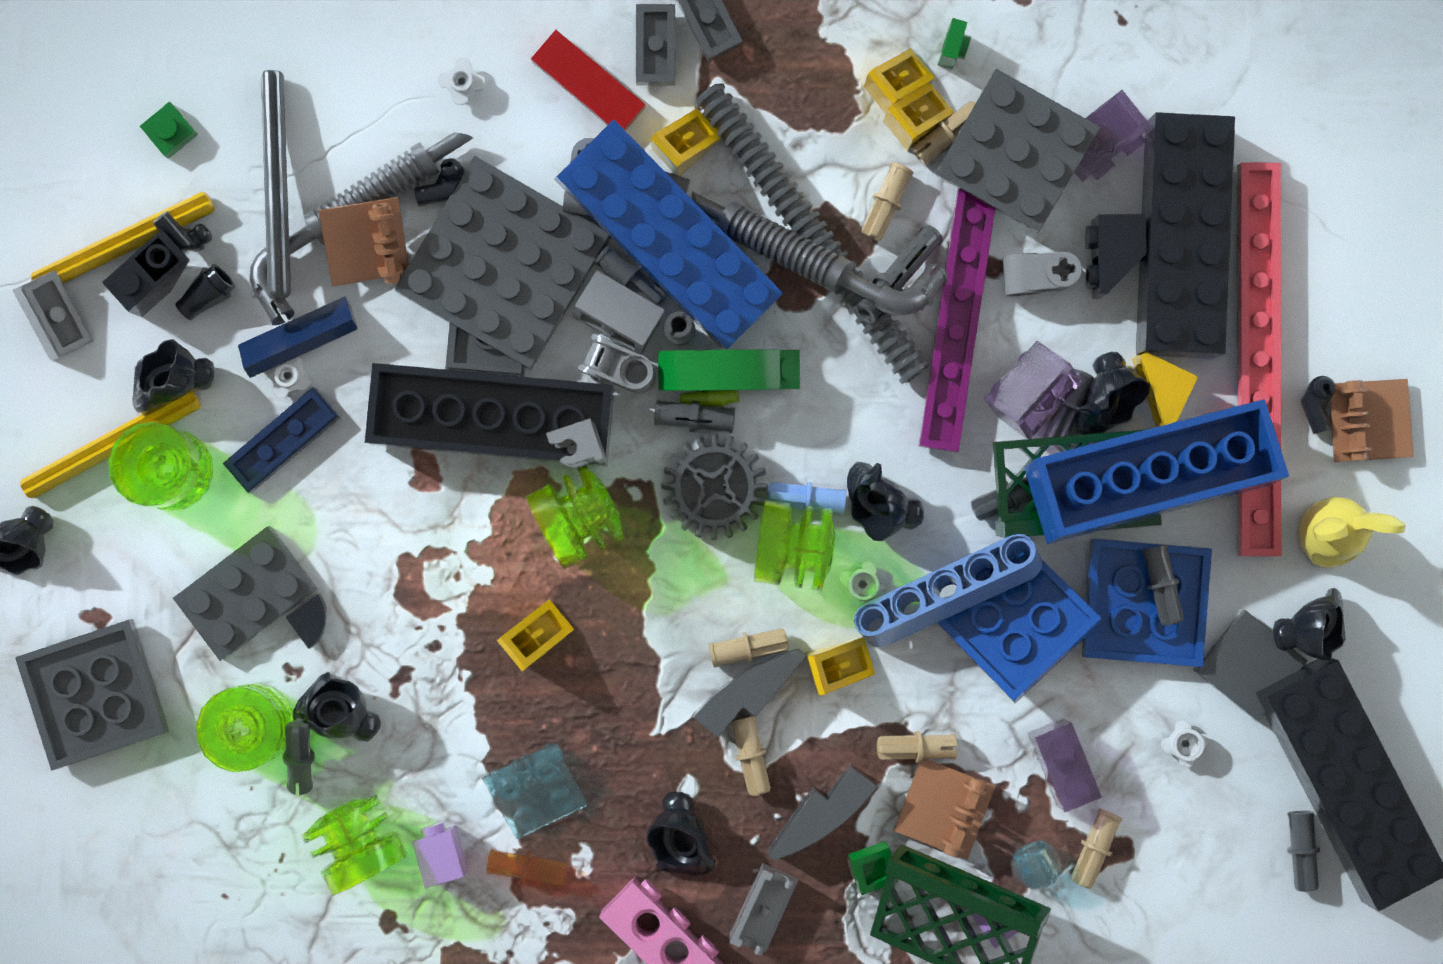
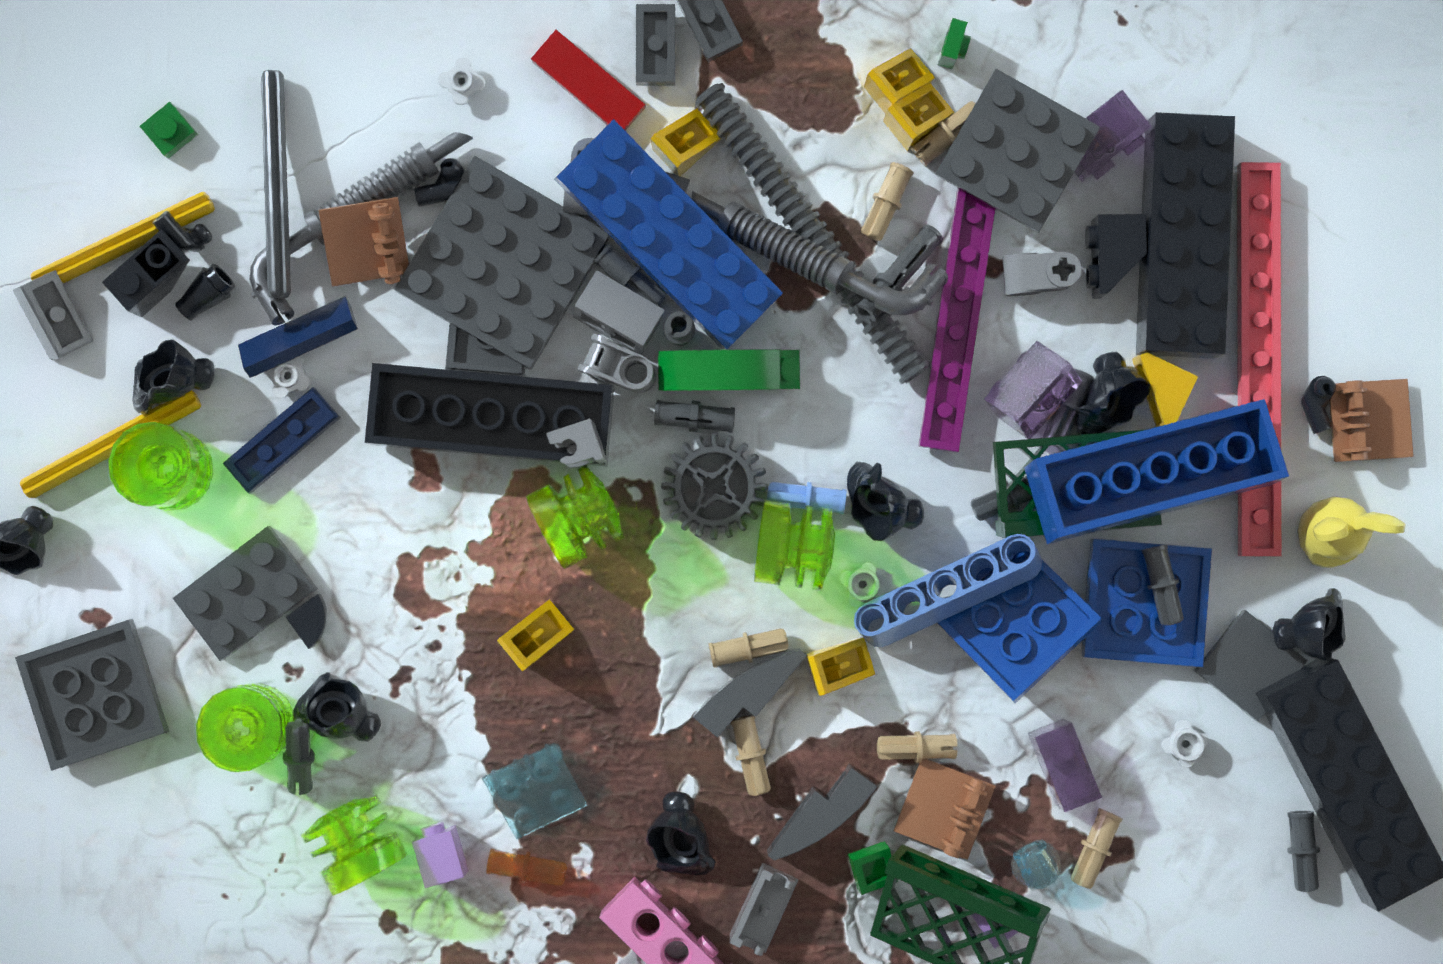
lime piece [680,390,740,407] -> none

